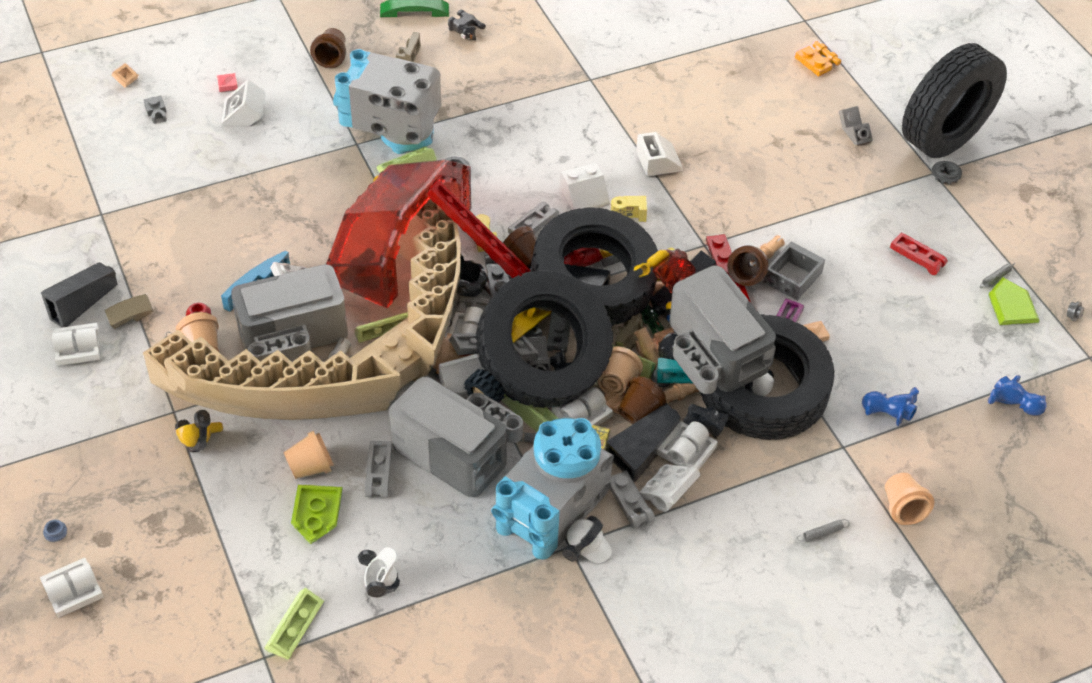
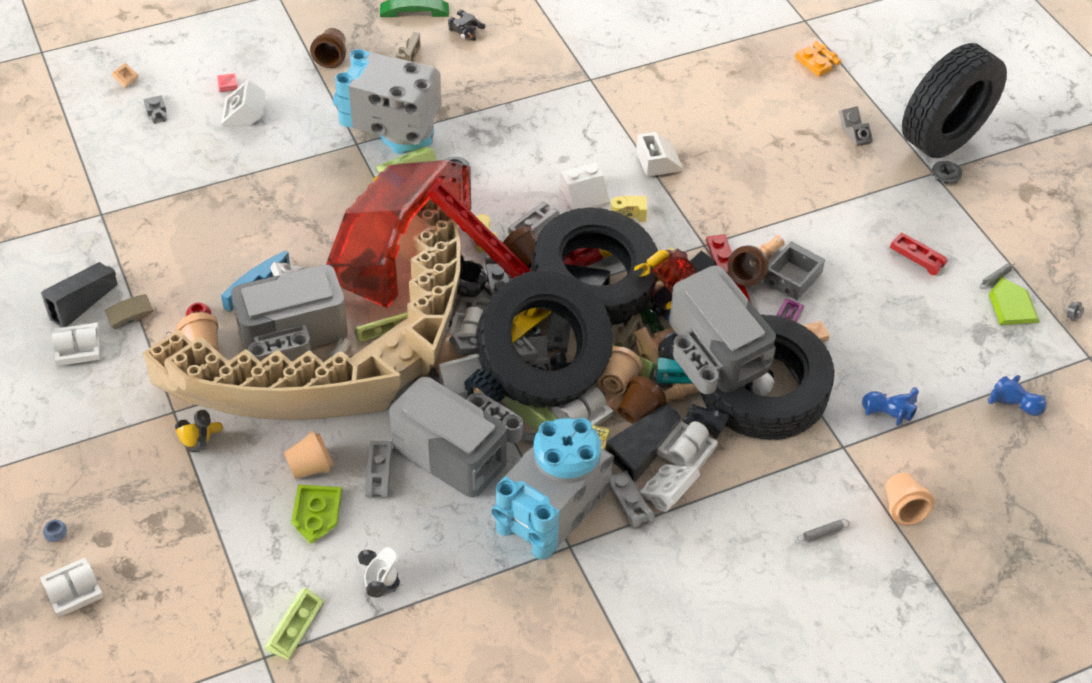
white cap [562,516,612,564] -> none

